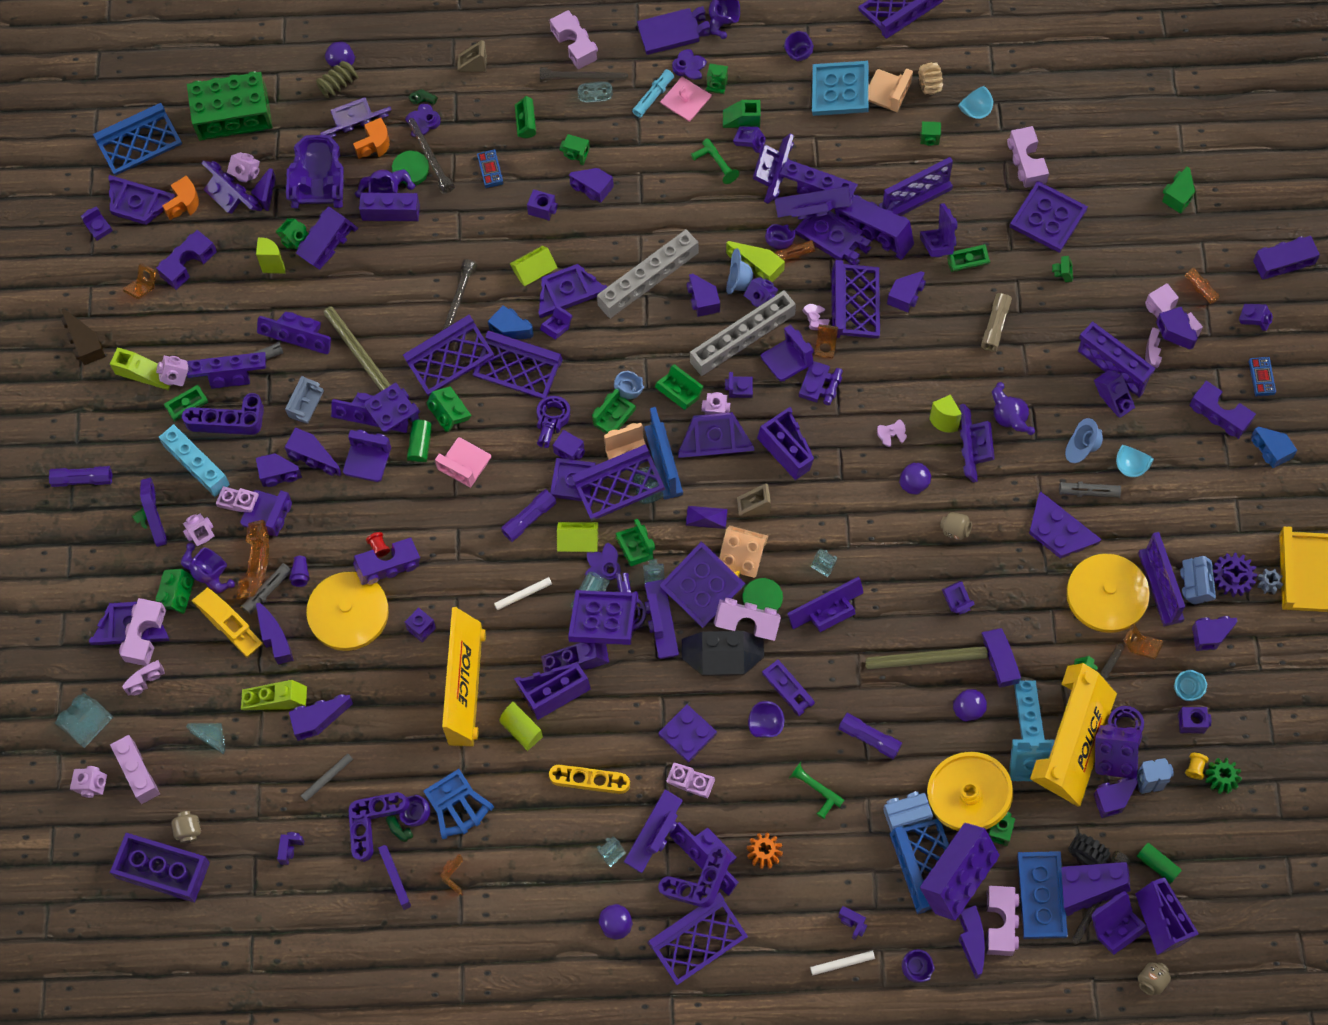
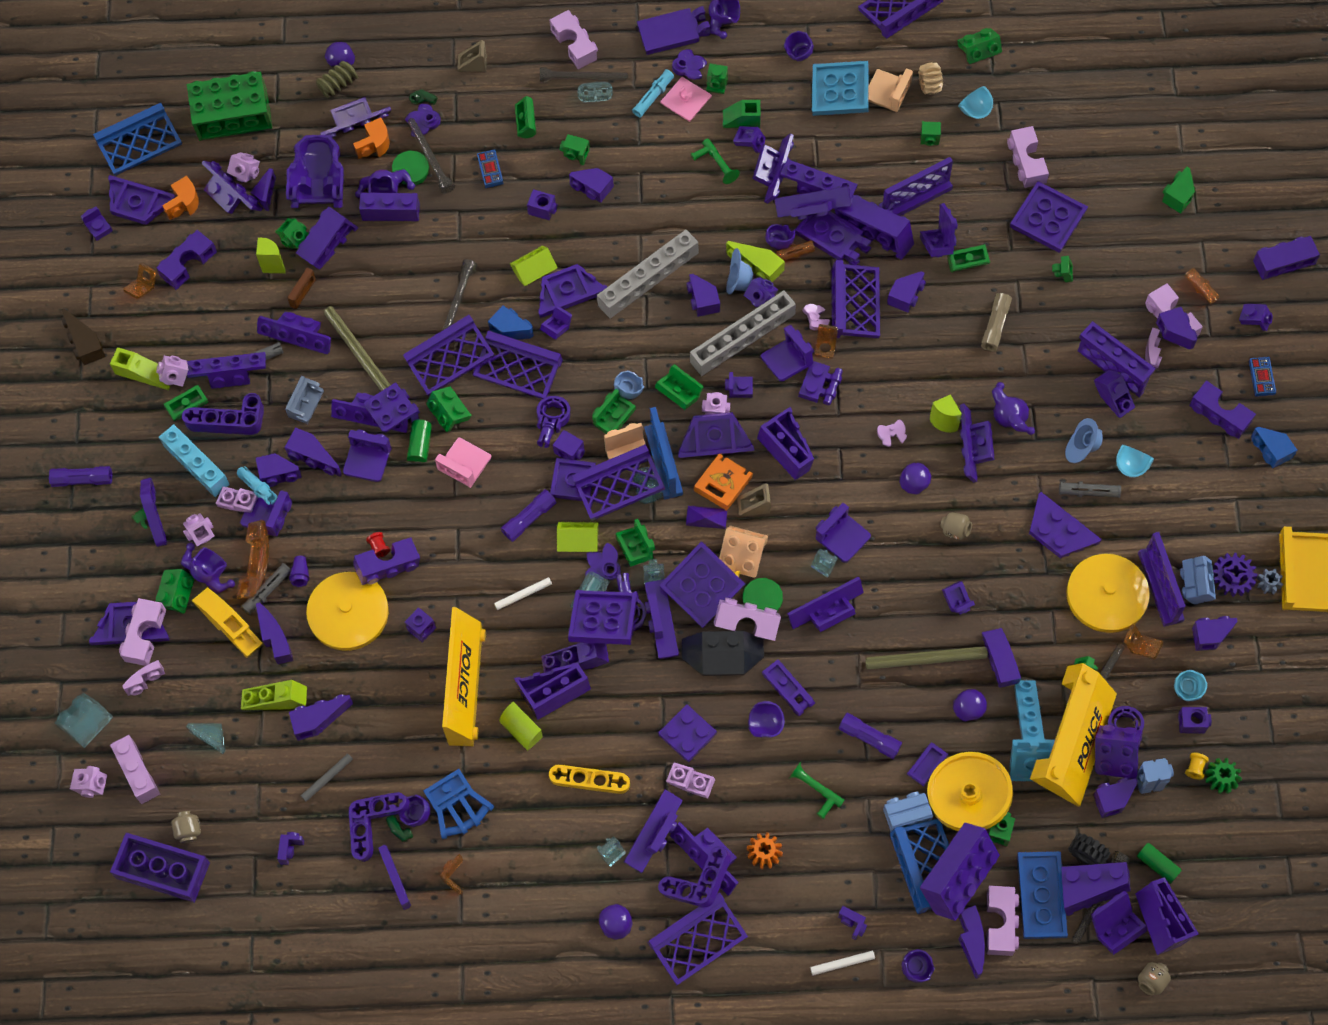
none -> medium azure pin [237,466,277,505]
none -> reddish brown tile [287,267,316,309]
none -> orange container [694,453,753,511]
none -> dark purple bracket [816,503,871,563]
none -> dark purple tile [907,742,948,787]
none -> green bracket [957,28,1002,64]

